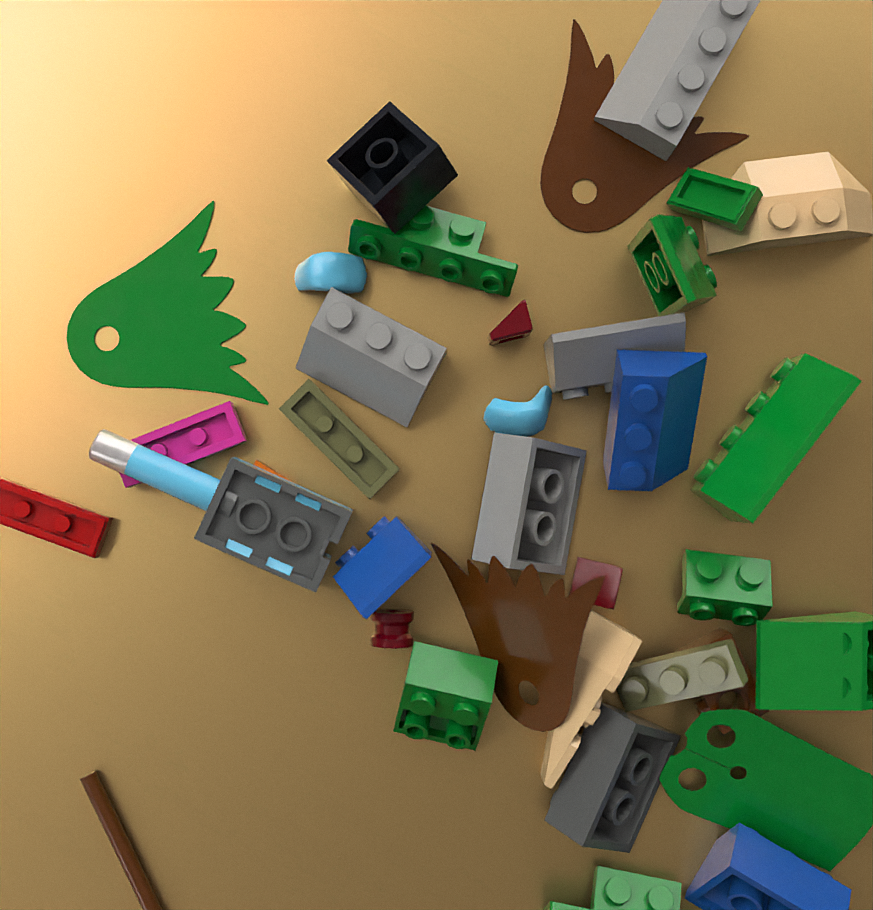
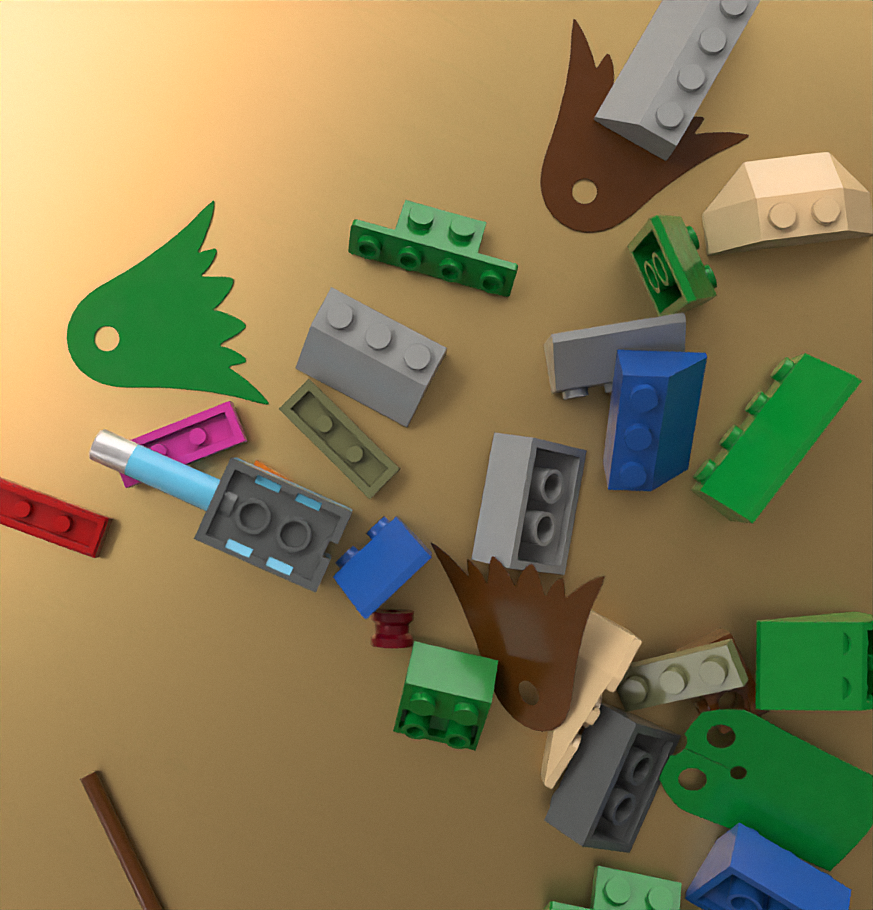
medium azure hair [294,252,367,294] -> none
black brick [326,101,458,234] -> none
medium azure hair [483,385,552,437] -> none
dark red slope [488,299,533,346] -> none
dark red slope [569,557,623,610] -> none
green tile [667,167,763,232] -> none
green bracket [677,549,773,626] -> none

